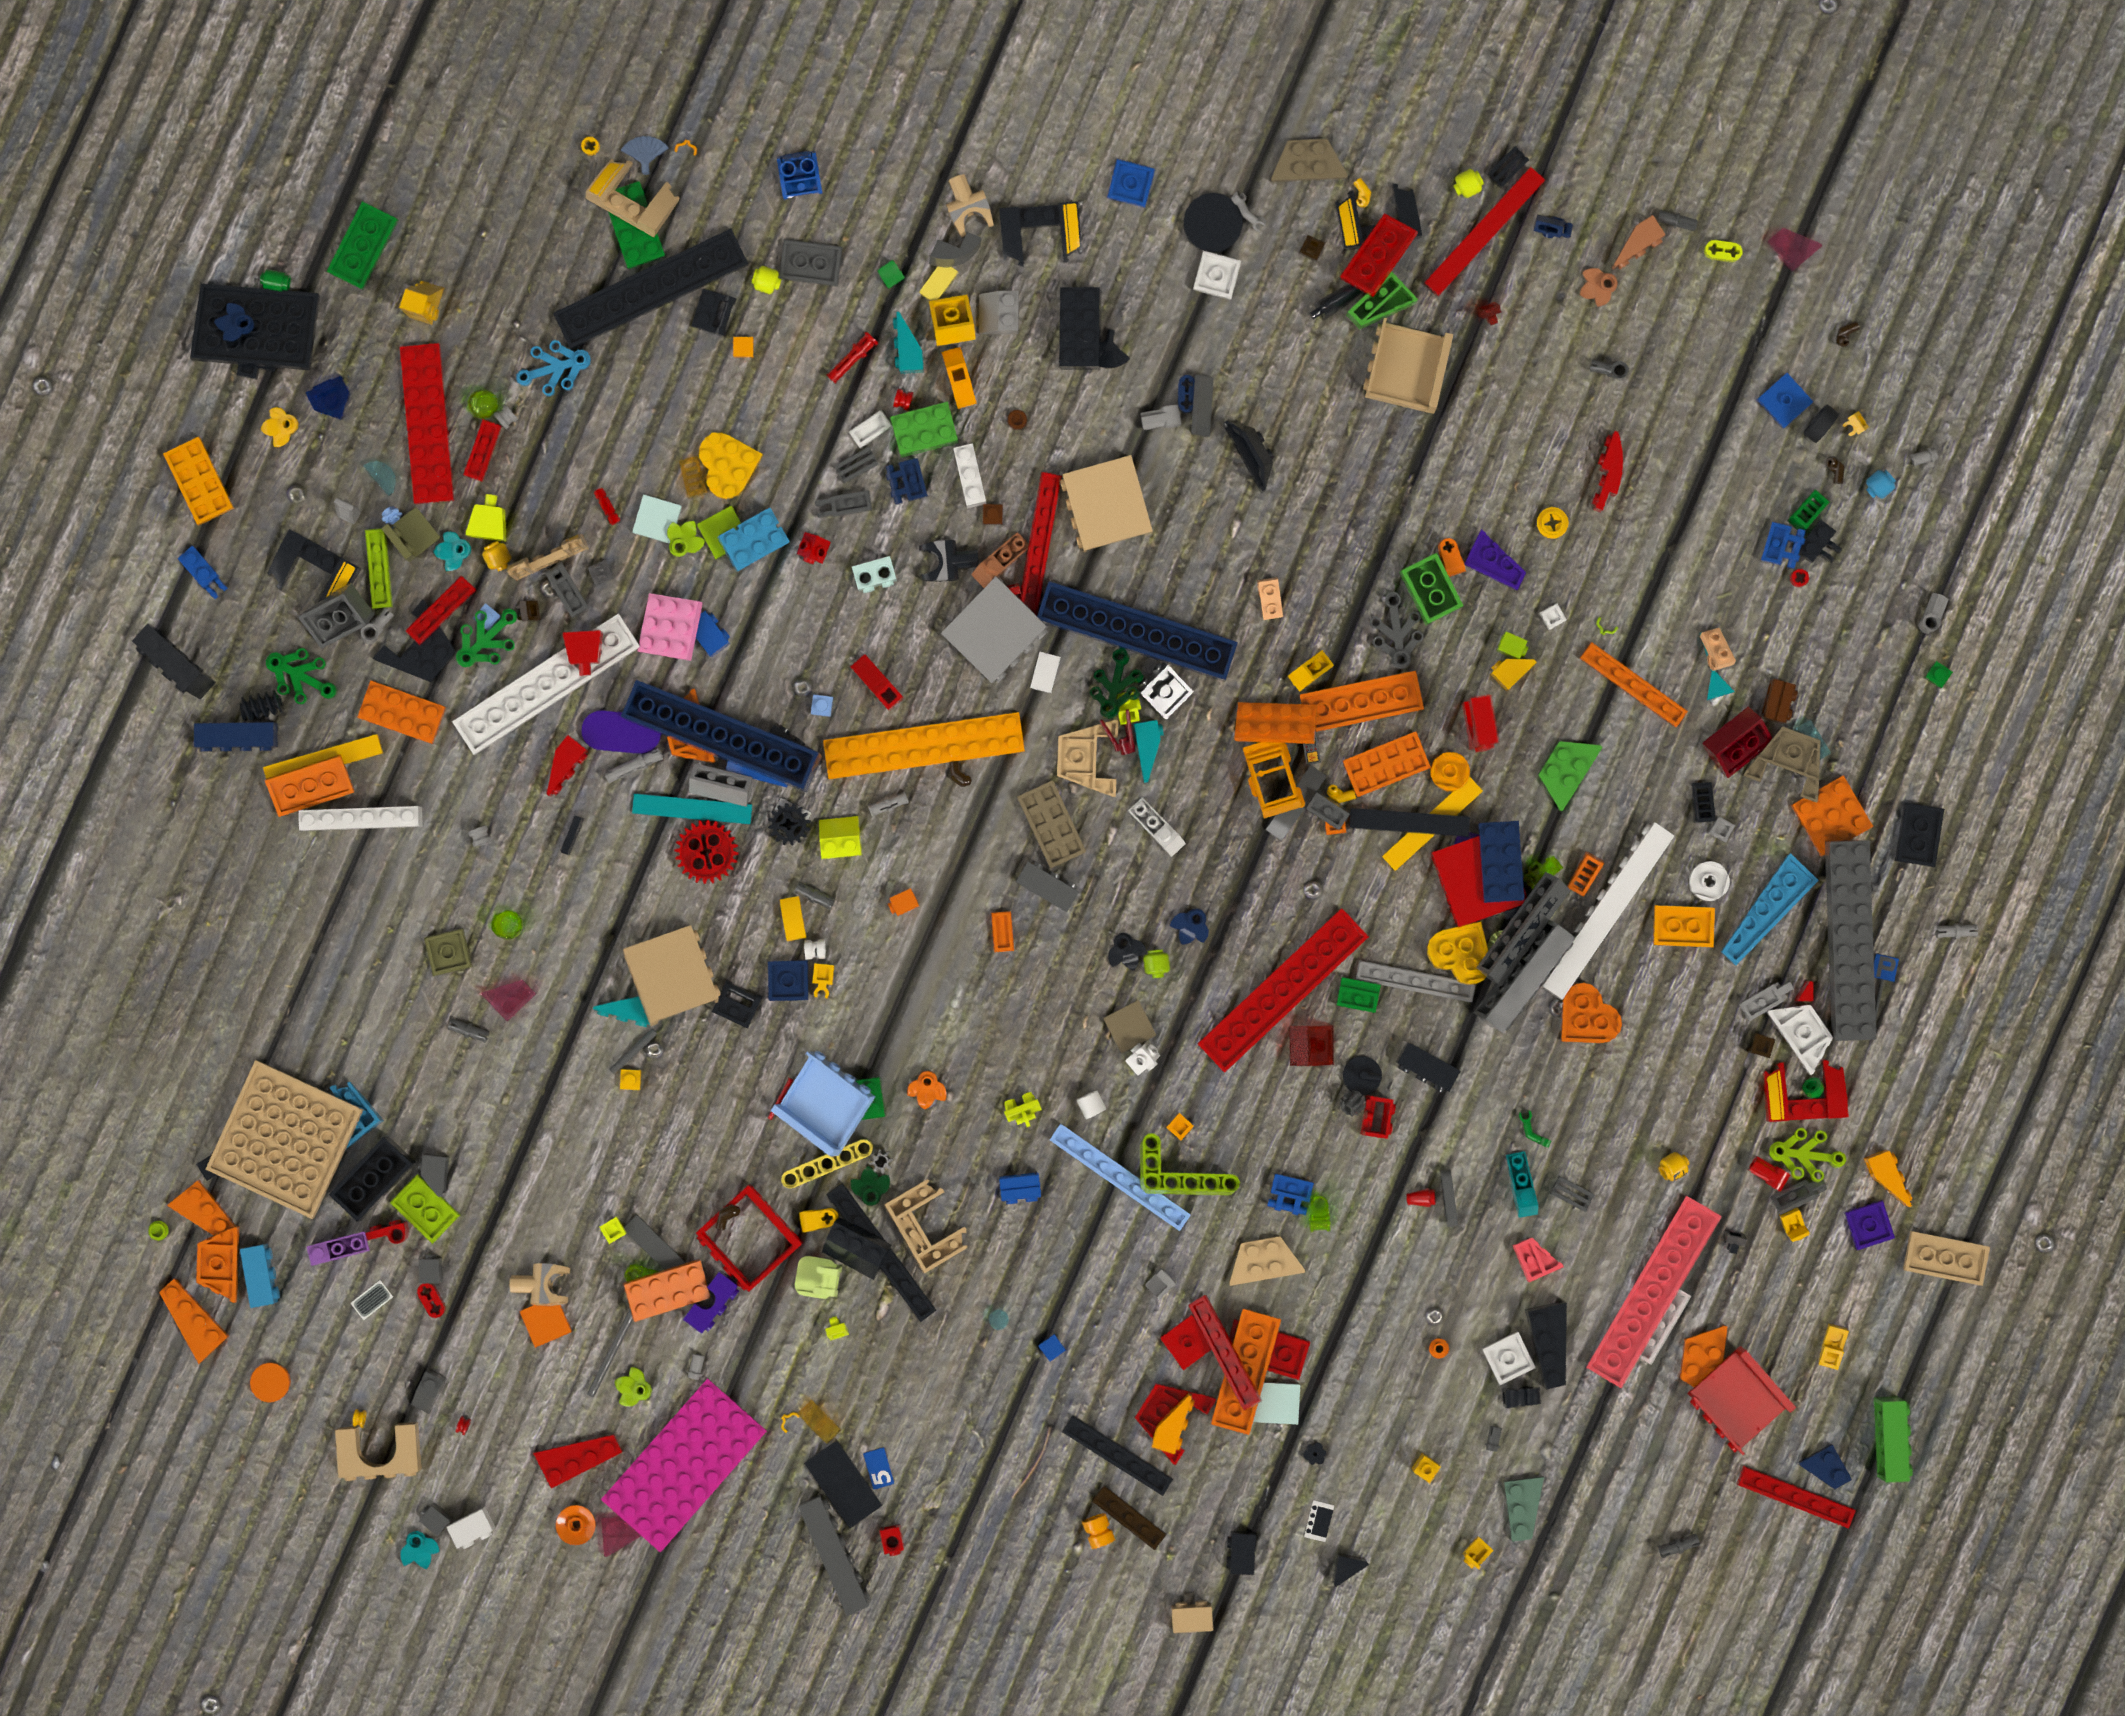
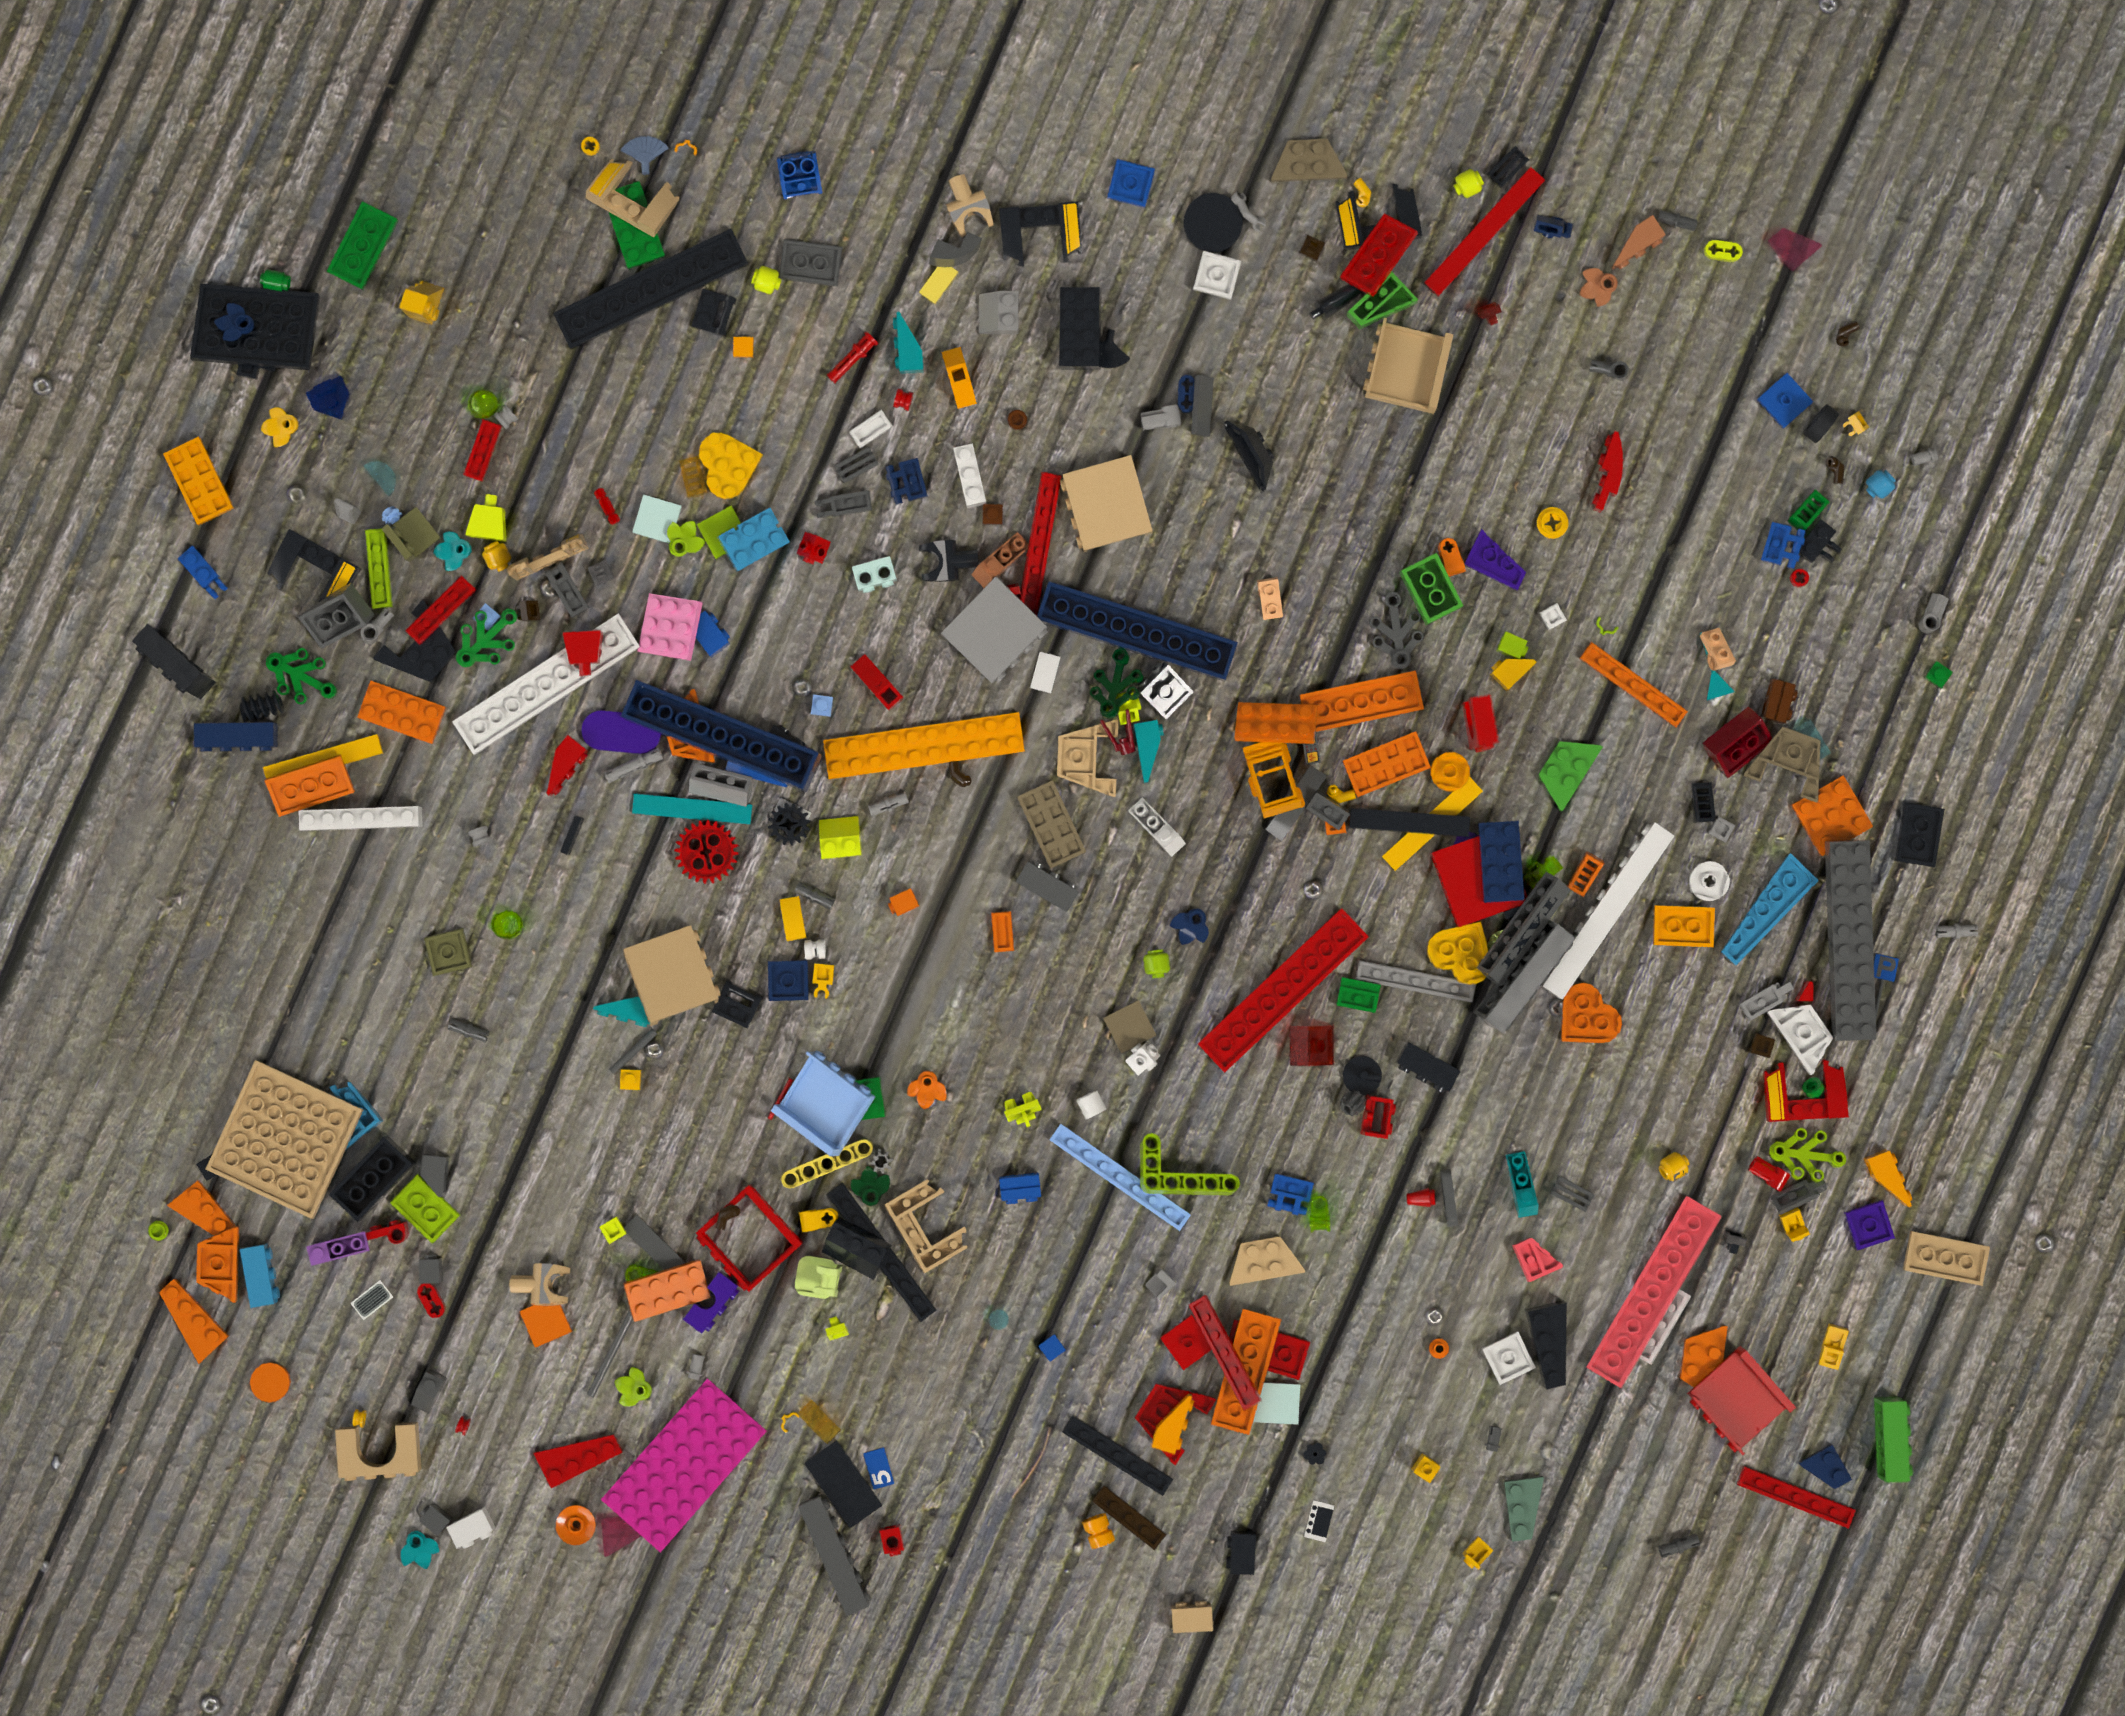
red plate [400,343,455,505] -> none
clear pink wing [481,980,536,1022] -> none
dark azure plant [516,340,591,397] -> none
green slope [877,260,905,289] -> none
bright green brick [890,402,958,458] -> none
yellow slope [929,294,976,346] -> none
black plate [1108,932,1146,971] -> none
light orange plate [1166,1113,1194,1141] -> none
yellow slope [1288,650,1334,692] -> none
black slope [1332,1553,1369,1587] -> none
black leg [1502,1386,1541,1408] -> none
green arm [1519,1110,1552,1148] -> none

